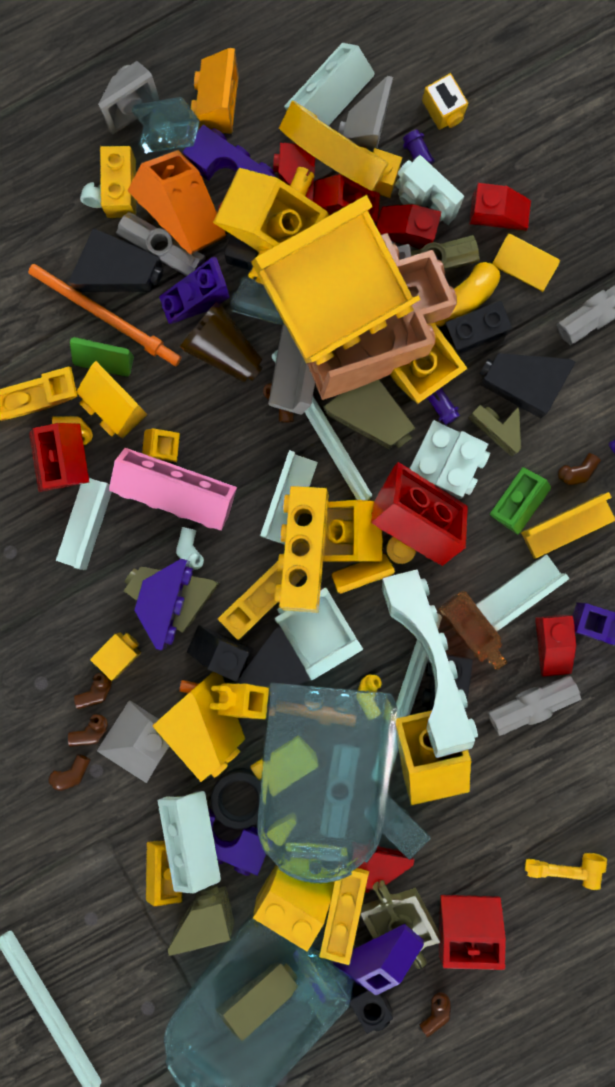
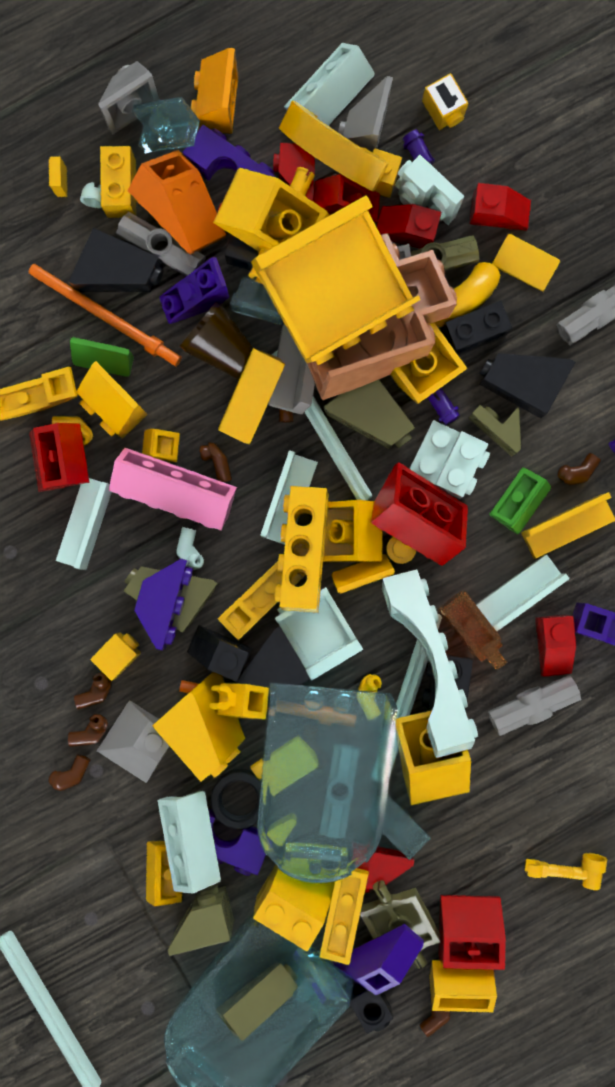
none -> yellow tile [49,157,67,197]
none -> reddish brown arm [199,442,232,482]
none -> yellow slope [218,348,285,444]
none -> yellow brick [429,960,497,1012]

